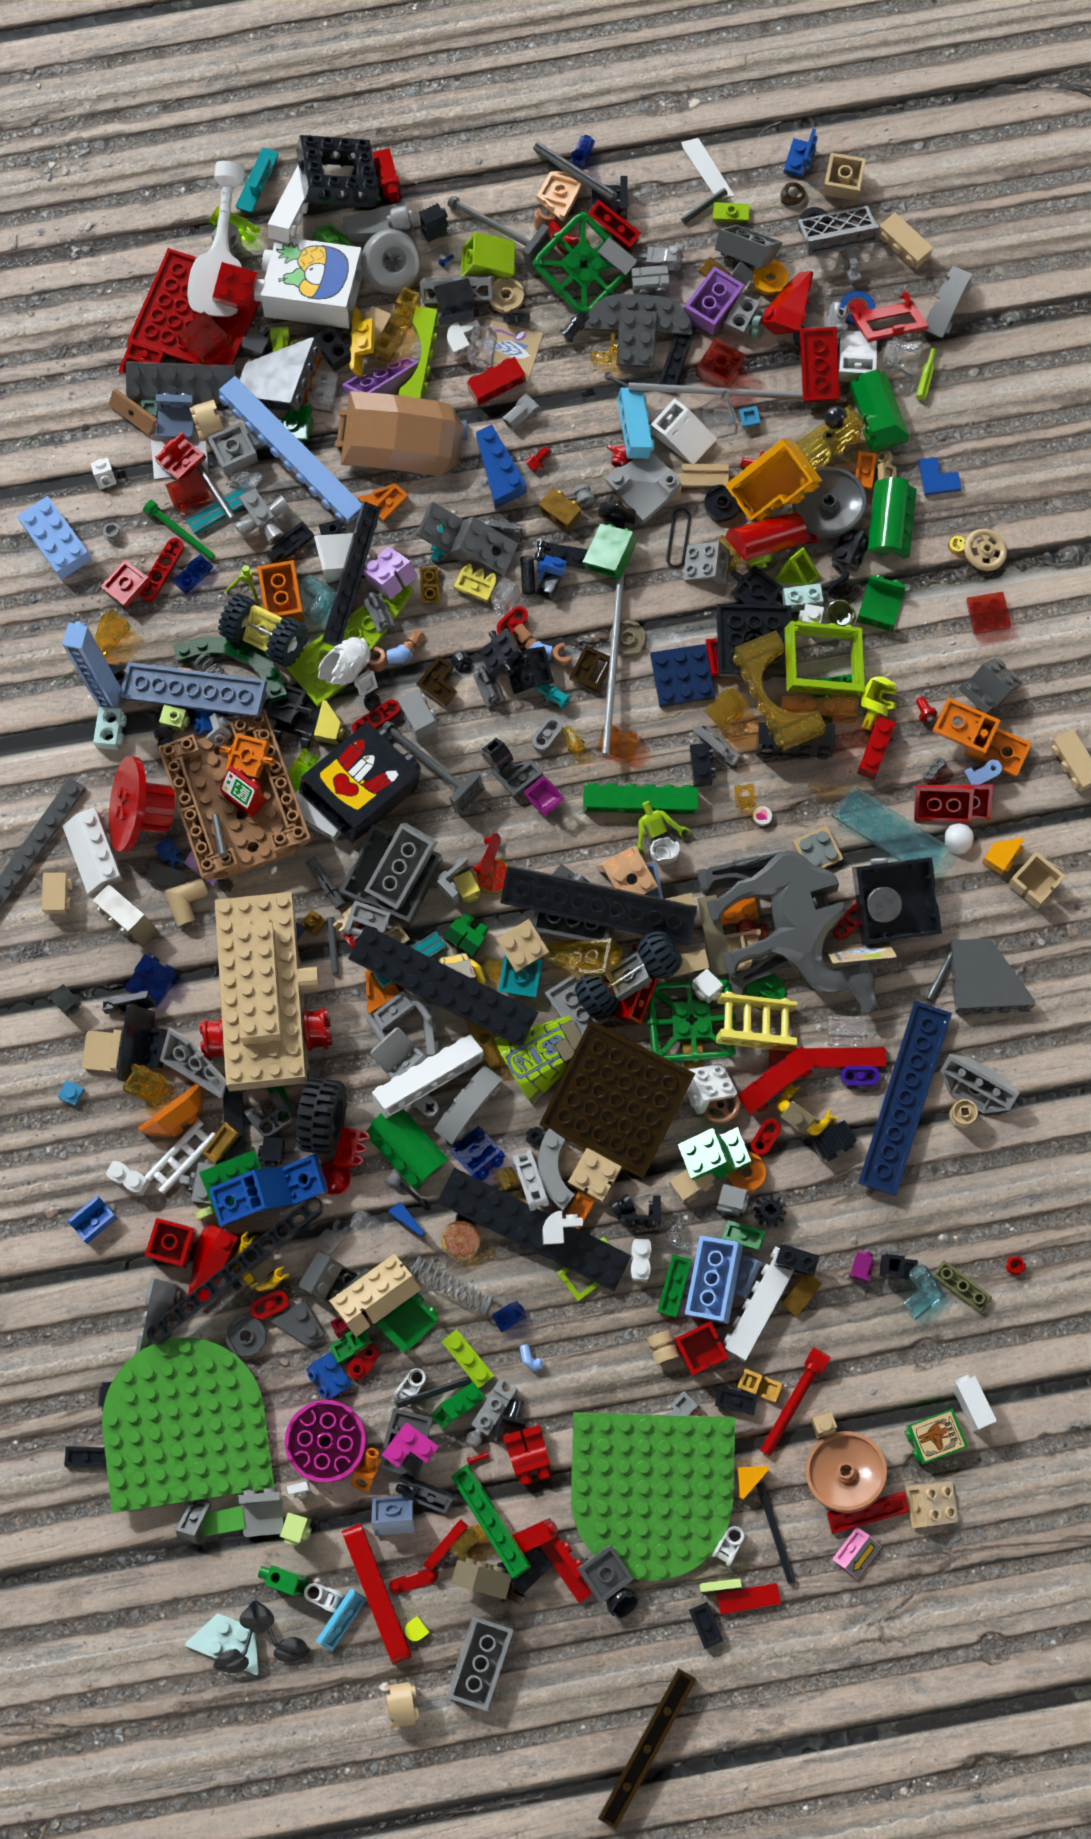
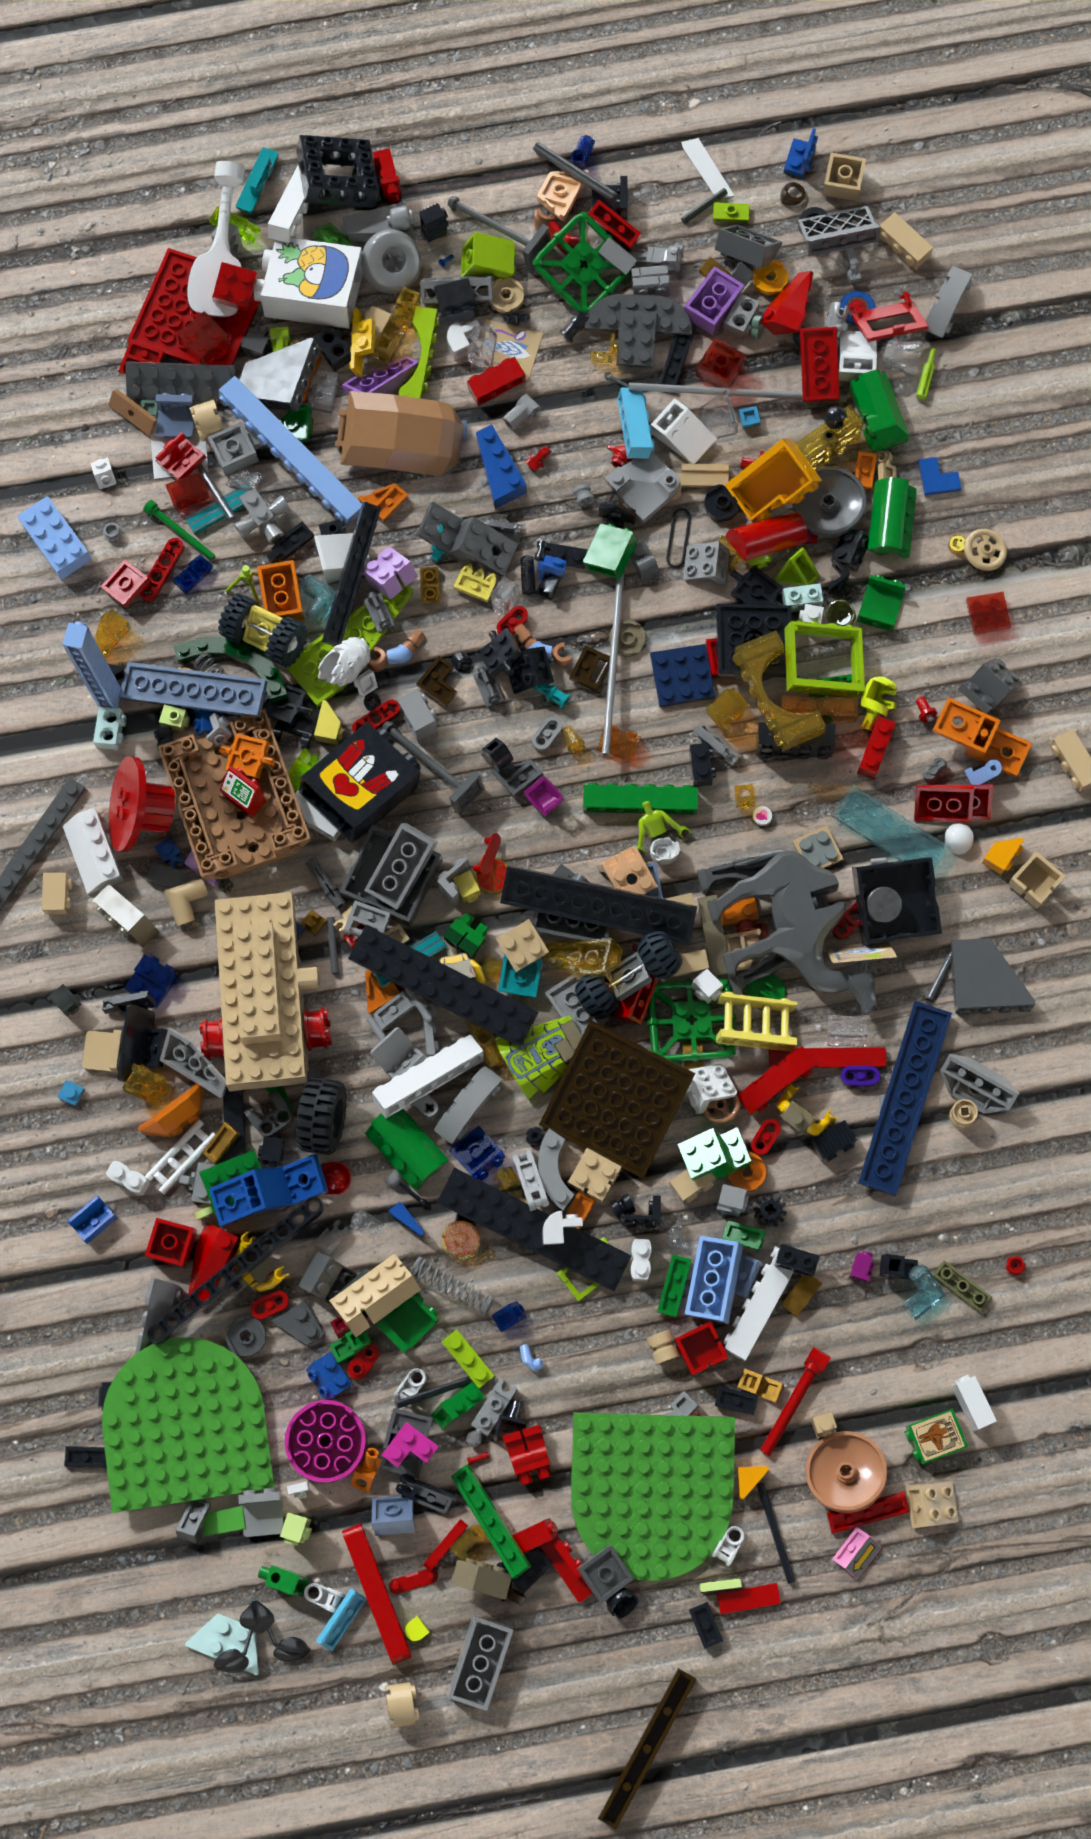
dark grey bar [211,814,227,859] -> none
red plate [333,1127,371,1169] -> none
pearl gold brick [538,488,581,532] -> none
none -> dark grey plate [630,541,659,582]

